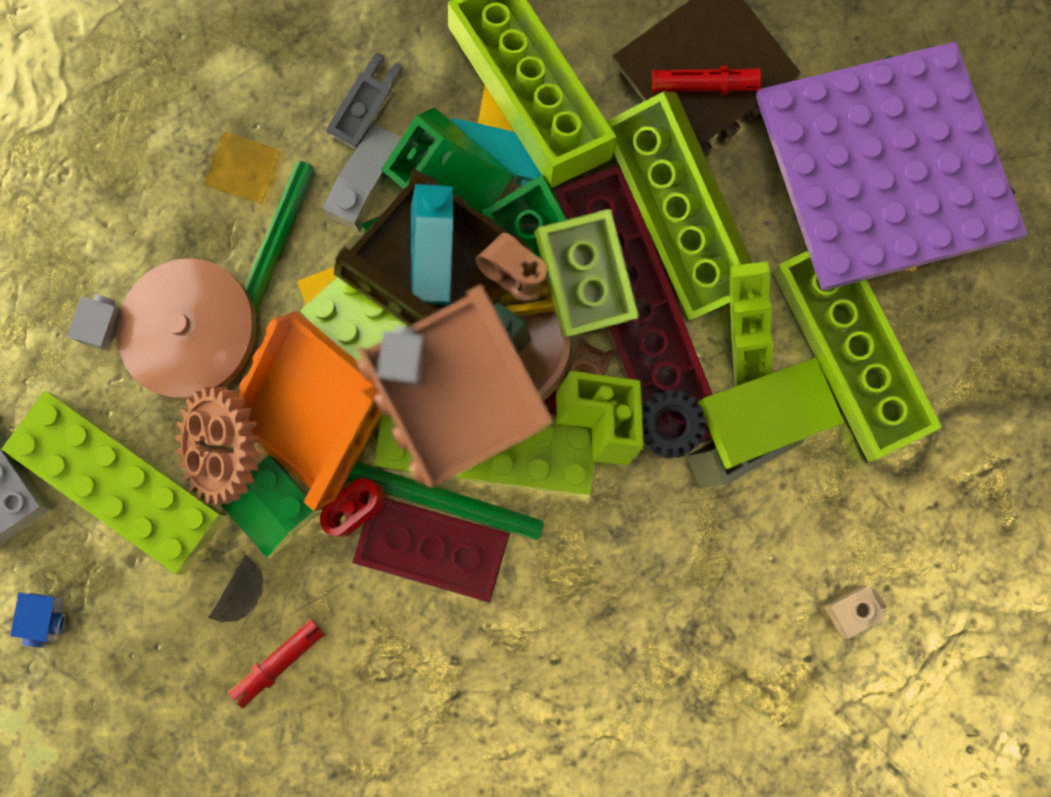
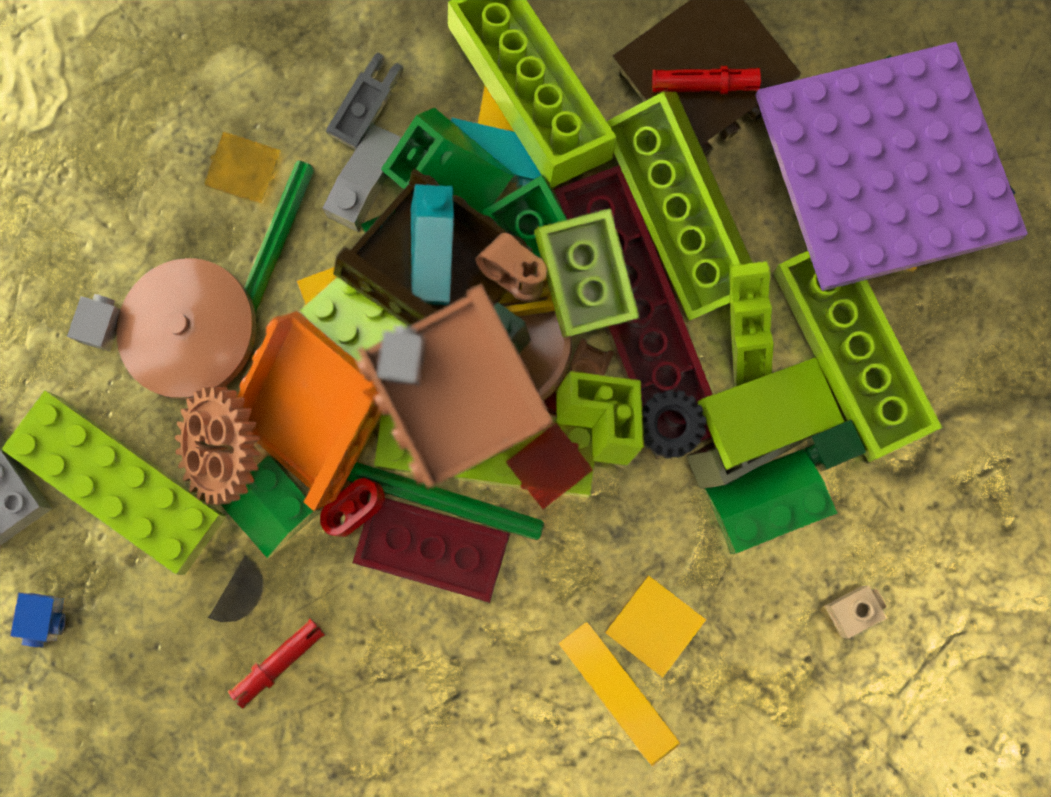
none -> clear red piece [506,423,593,510]
none -> yellow slope [558,622,681,766]
none -> yellow tile [605,575,706,678]
none -> green slope [704,449,837,555]
none -> dark green brick [805,420,866,472]

